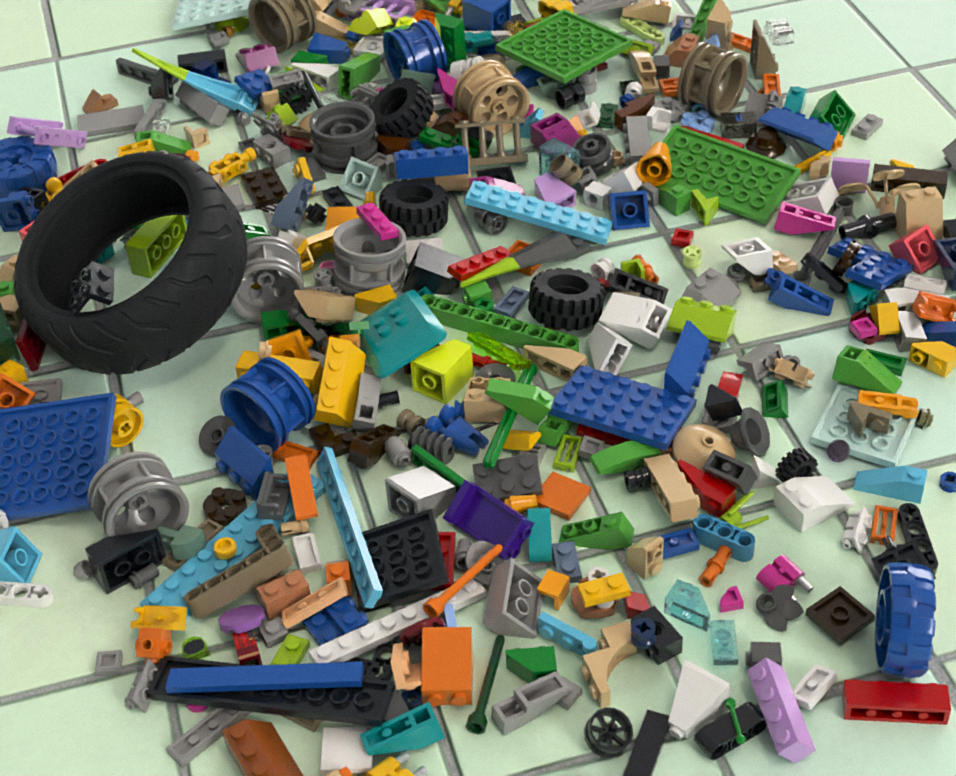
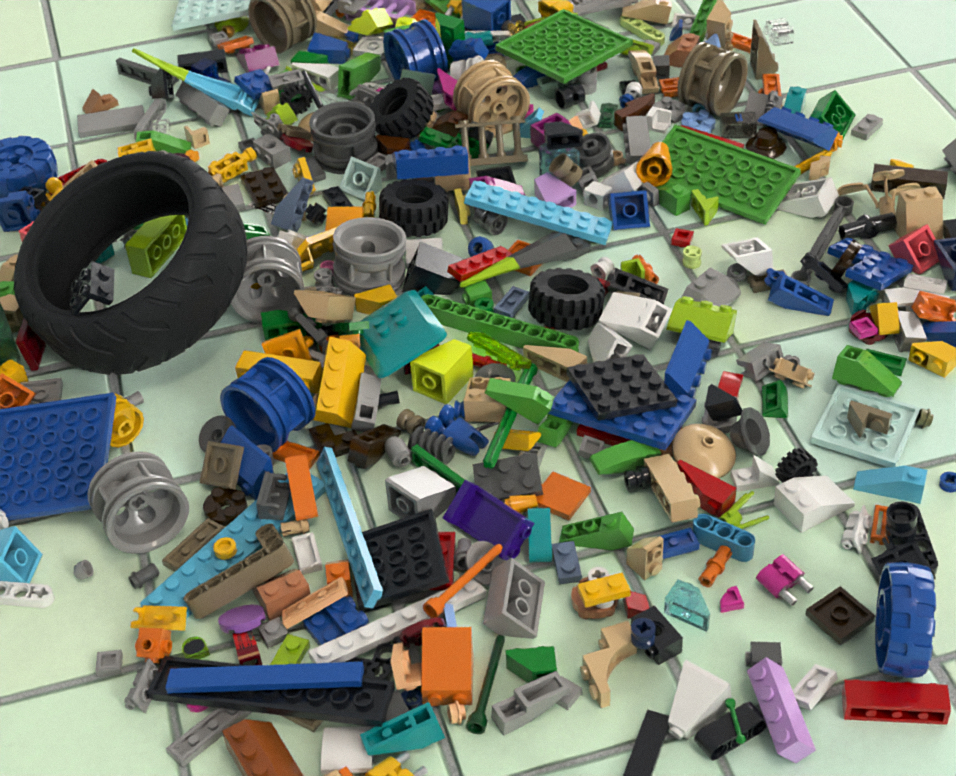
lavender fence [6,116,88,148] -> none
black slope [85,529,166,595] -> none
sand green brick [157,525,207,560] -> none
light grey hinge [237,112,251,126] -> none
tan plate [258,340,272,358] -> none
dark pink plate [356,203,398,241] -> none
light orange panel [537,569,570,611] -> none
medium azure plate [538,612,597,659] -> none
lime tile [553,434,583,473] -> none
black wheel [584,707,633,758] -> none
dark grey brick [702,450,758,495] -> none
clear light blue plate [710,620,739,665] -> none
dark grey plate [756,585,804,631] -> none
tan plate [772,251,798,274] -> none
dark pink slope [774,202,836,234] -> none
clear purple tile [827,439,850,462] -> none
lavender tile [831,157,870,193] -> none
light orange hinge [857,390,919,419] -> none
none -> dark tan tile [199,441,244,490]
none -> orange plate [217,36,254,54]
none -> light nougat plate [447,700,466,725]
none -> blue brick [449,37,489,62]
none -> light yellow plate [454,188,470,225]
none -> blue head [468,237,494,257]
none -> black slope [544,121,583,150]
none -> black plate [566,354,677,421]
none -> black wheel [886,501,918,545]

